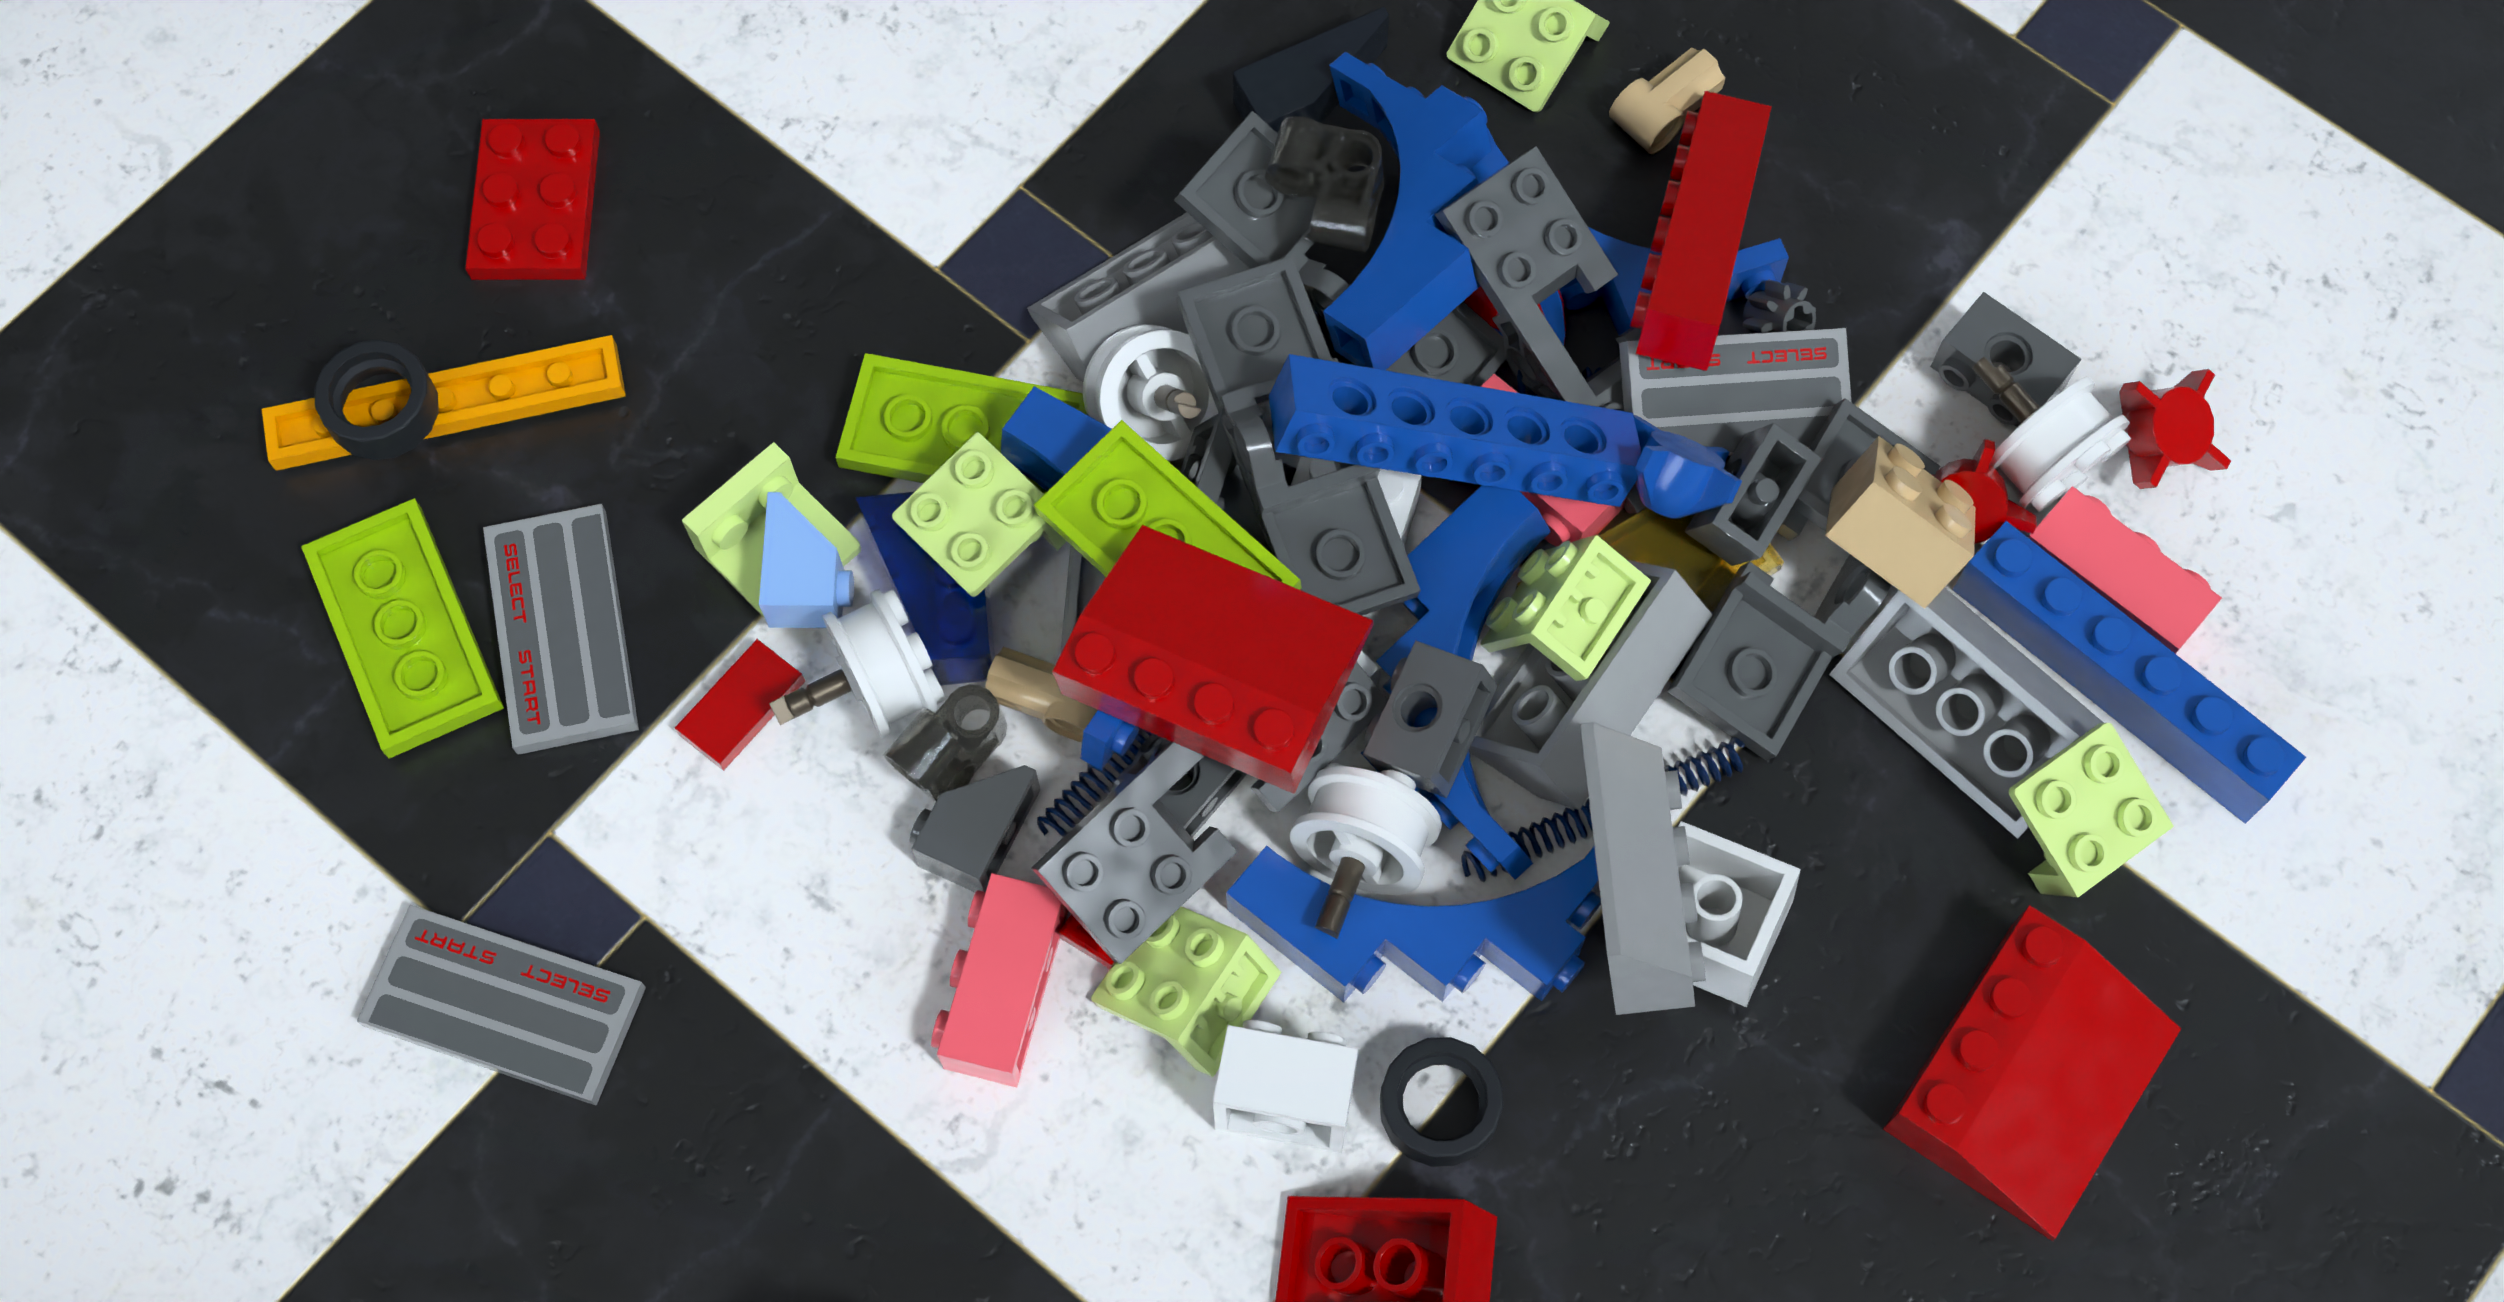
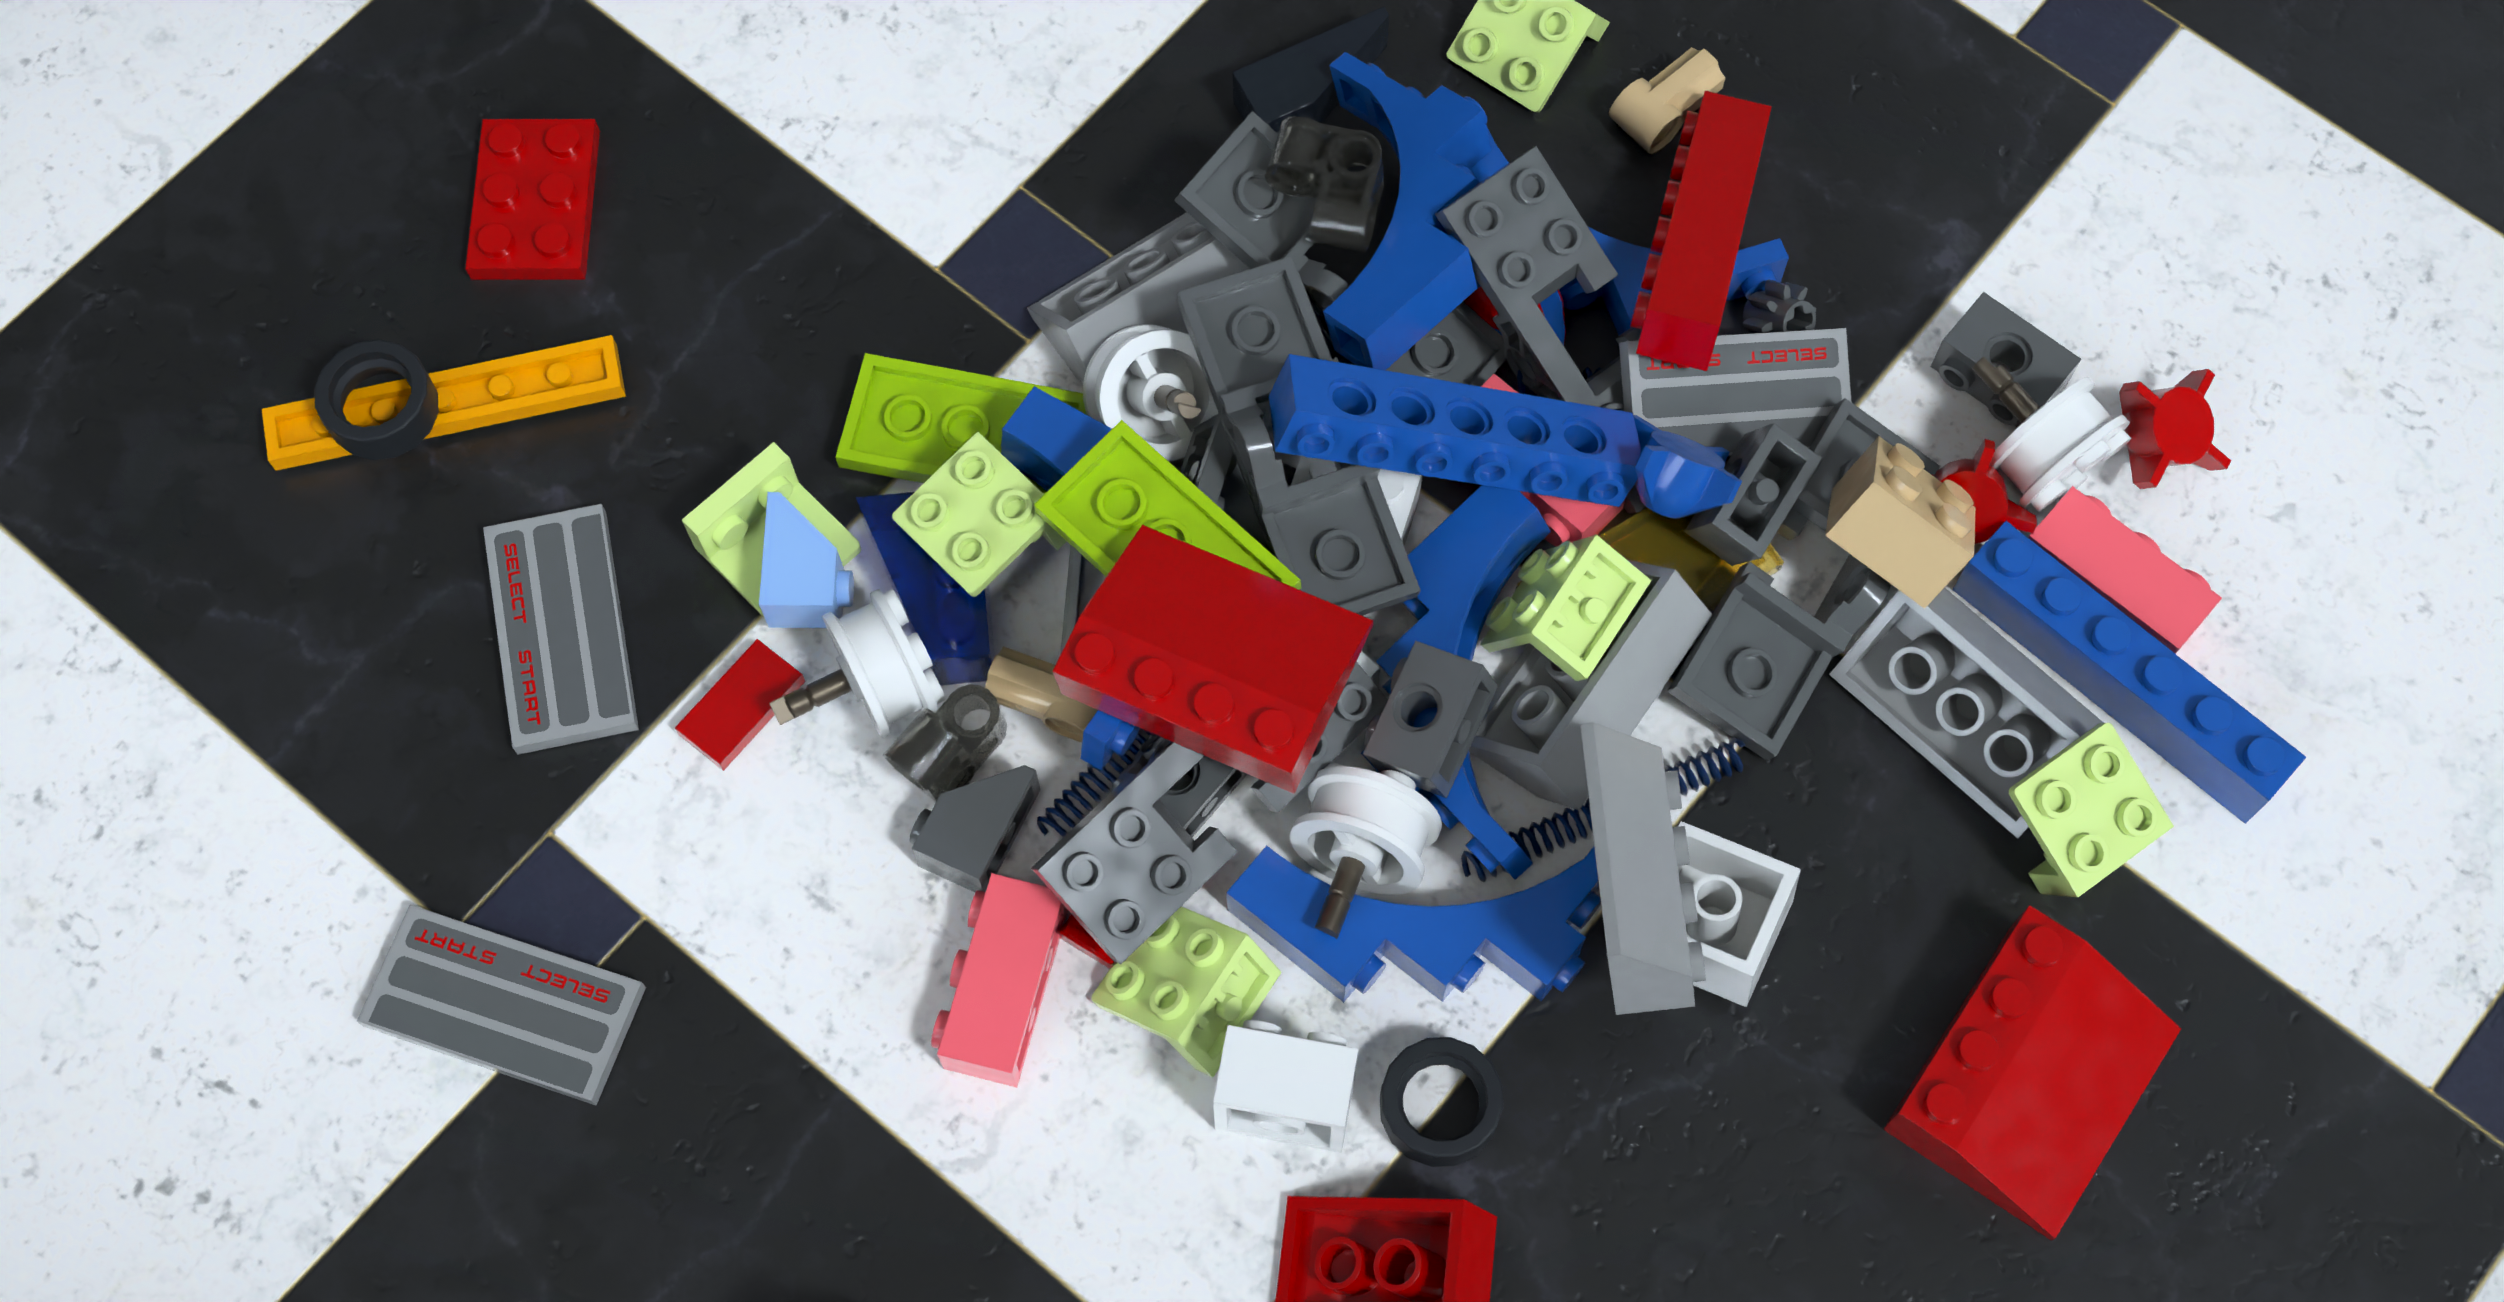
lime plate [301,498,504,759] -> none

